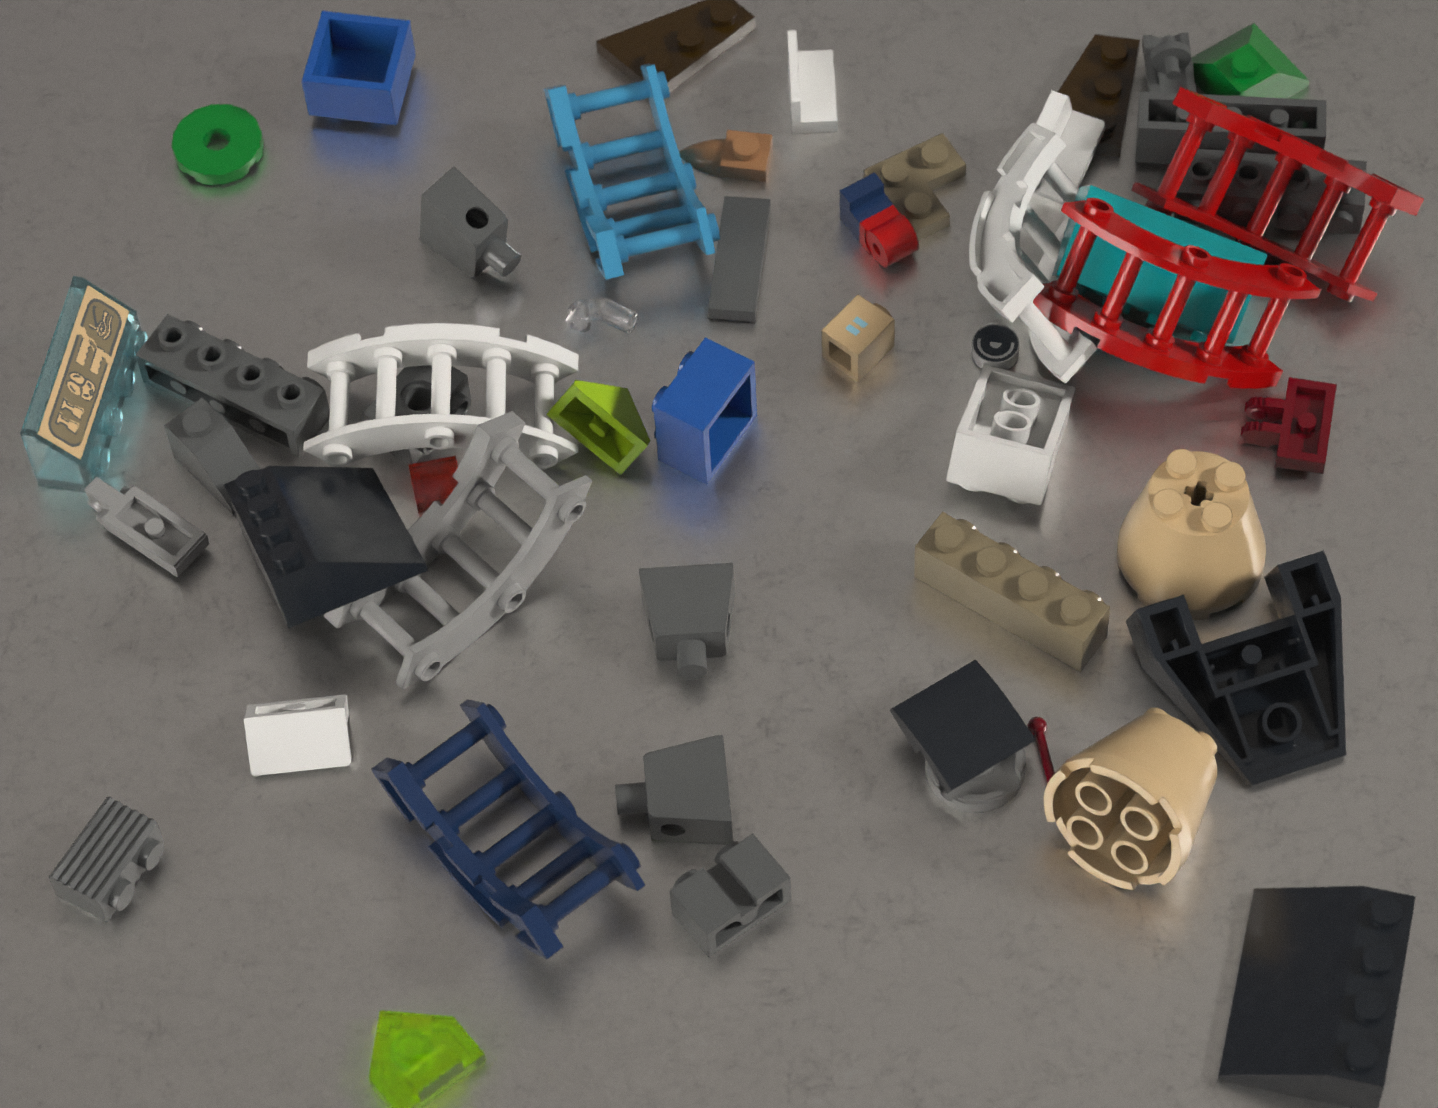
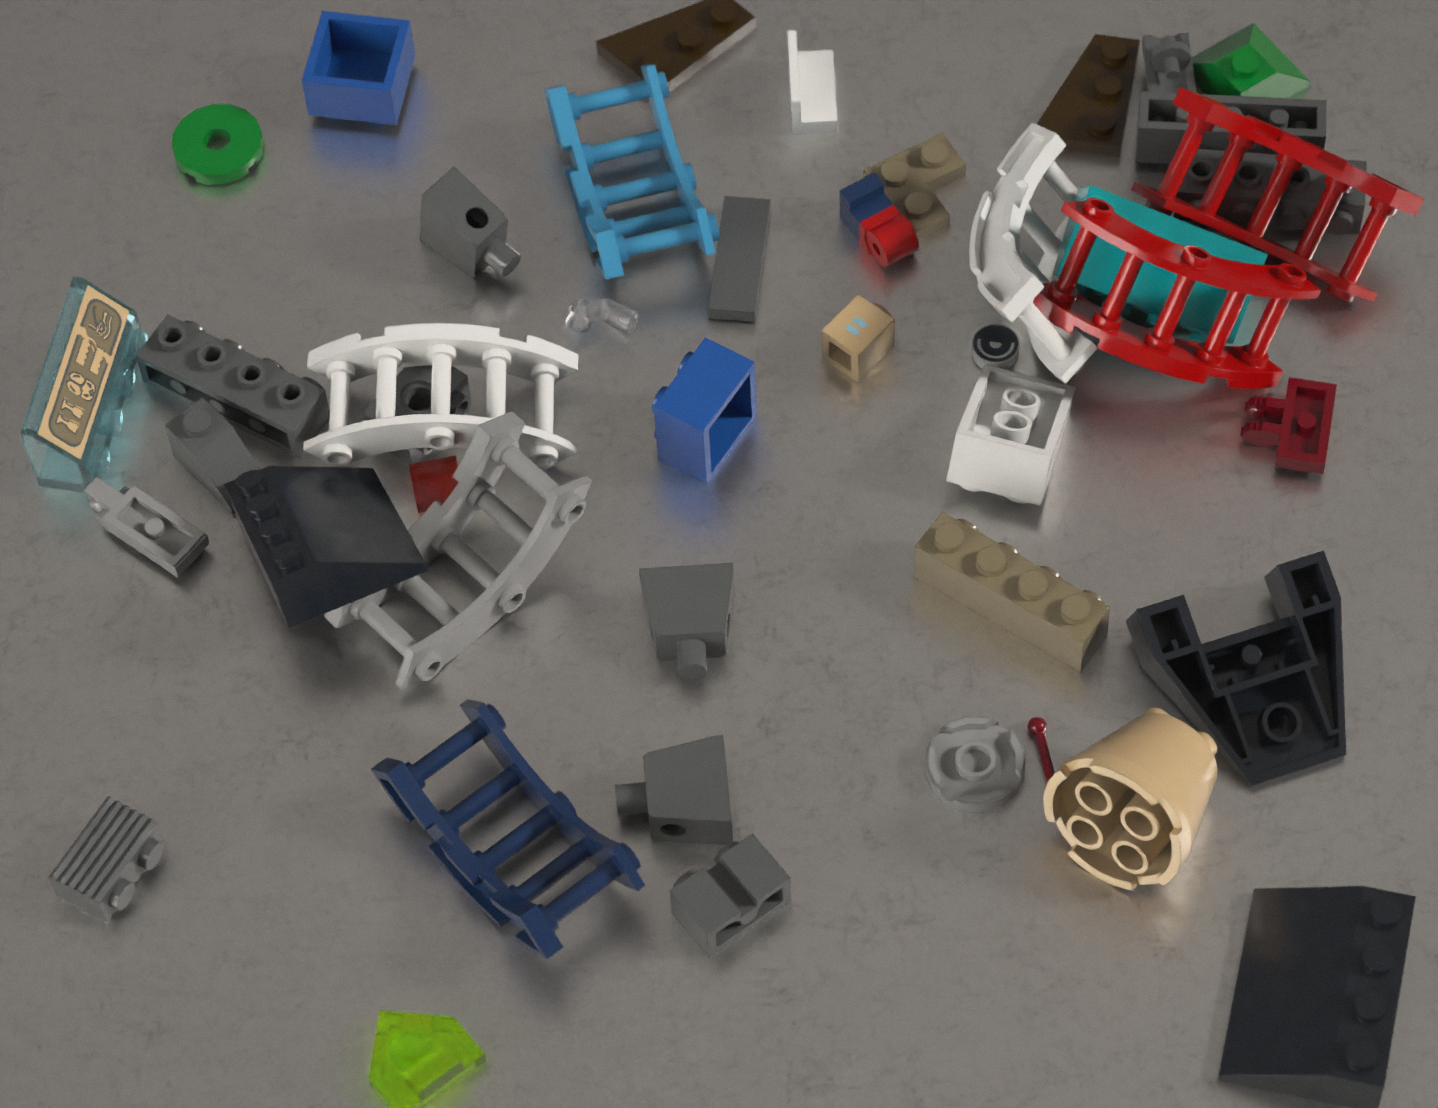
white panel [244,694,351,776] -> none
lime slope [546,380,651,475] -> none
medium nougat plate [679,130,773,182] -> none
black slope [890,659,1036,794] -> none
white panel [1034,90,1106,204] -> none
tan cone [1117,449,1266,620] -> none

